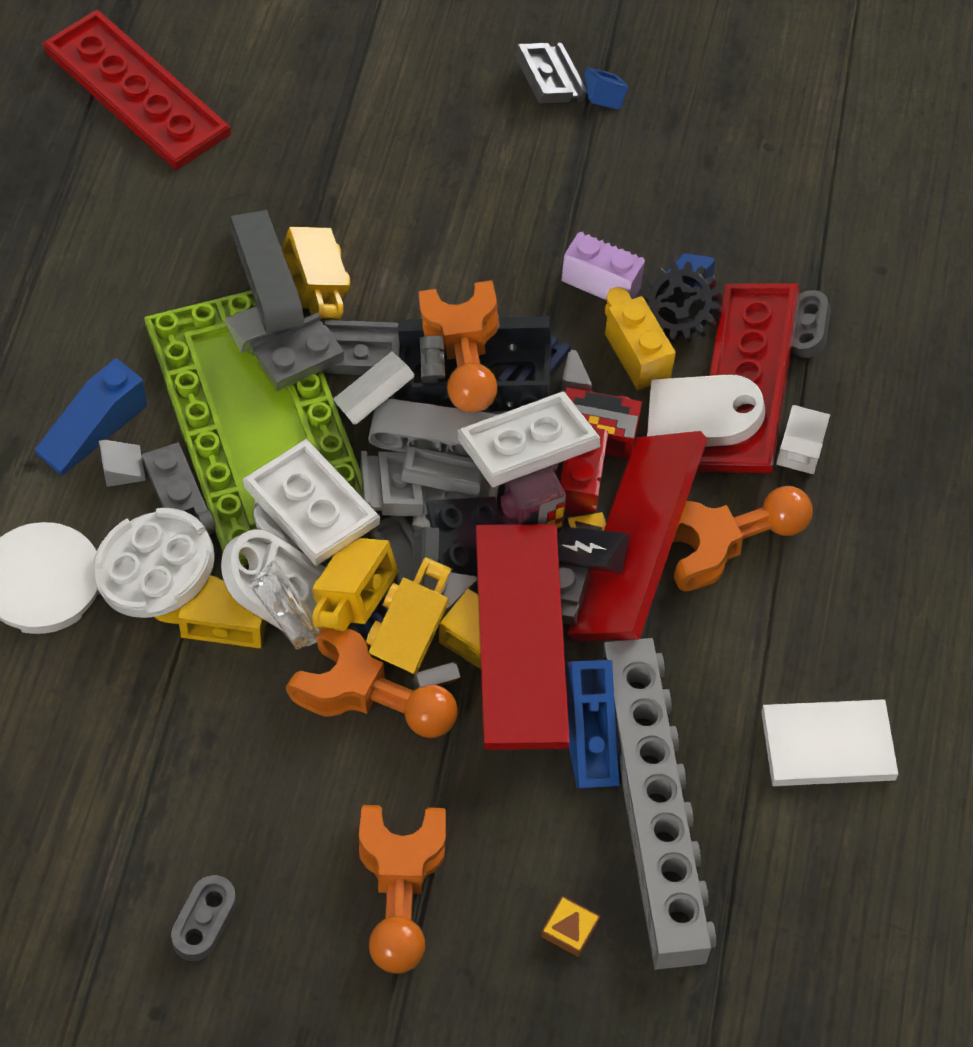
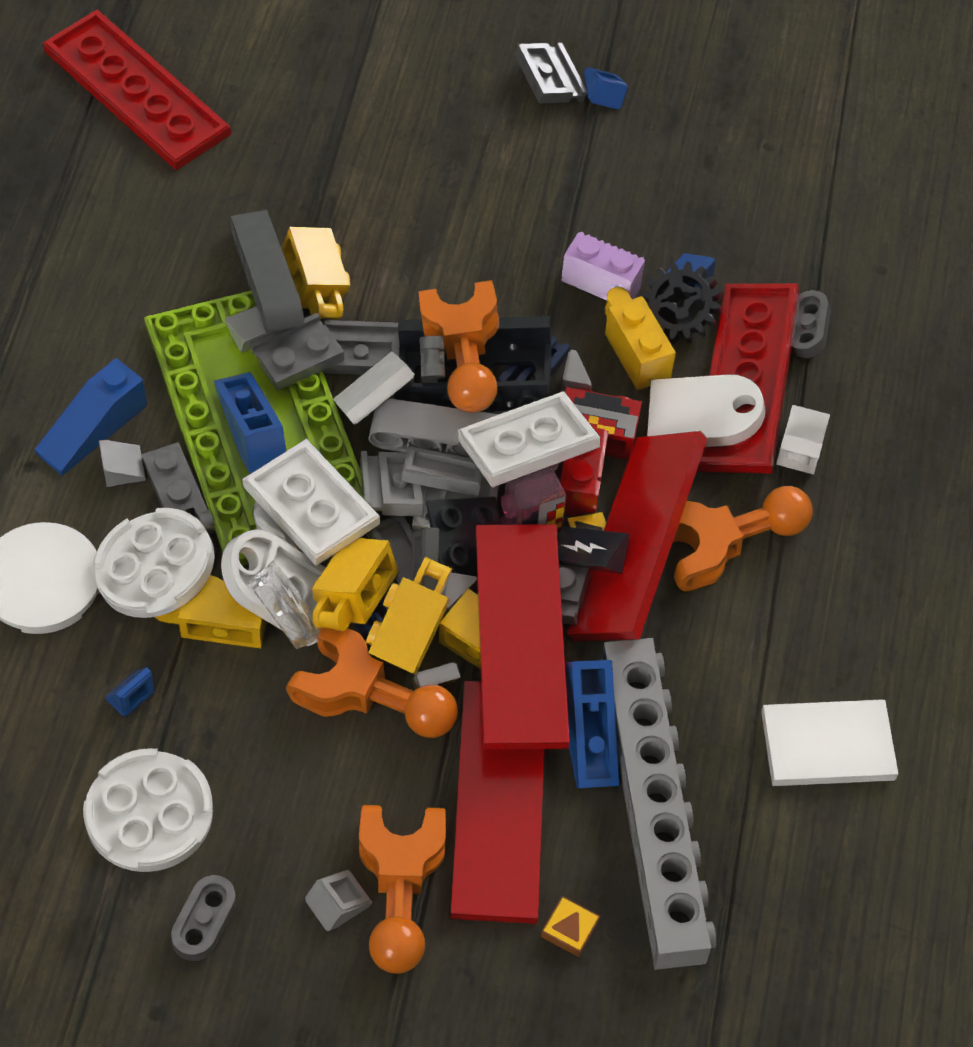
none -> white tile [83,748,213,872]
none -> blue slope [105,667,155,717]
none -> blue slope [214,372,286,474]
none -> light grey slope [305,869,373,931]
none -> red tile [450,681,544,924]

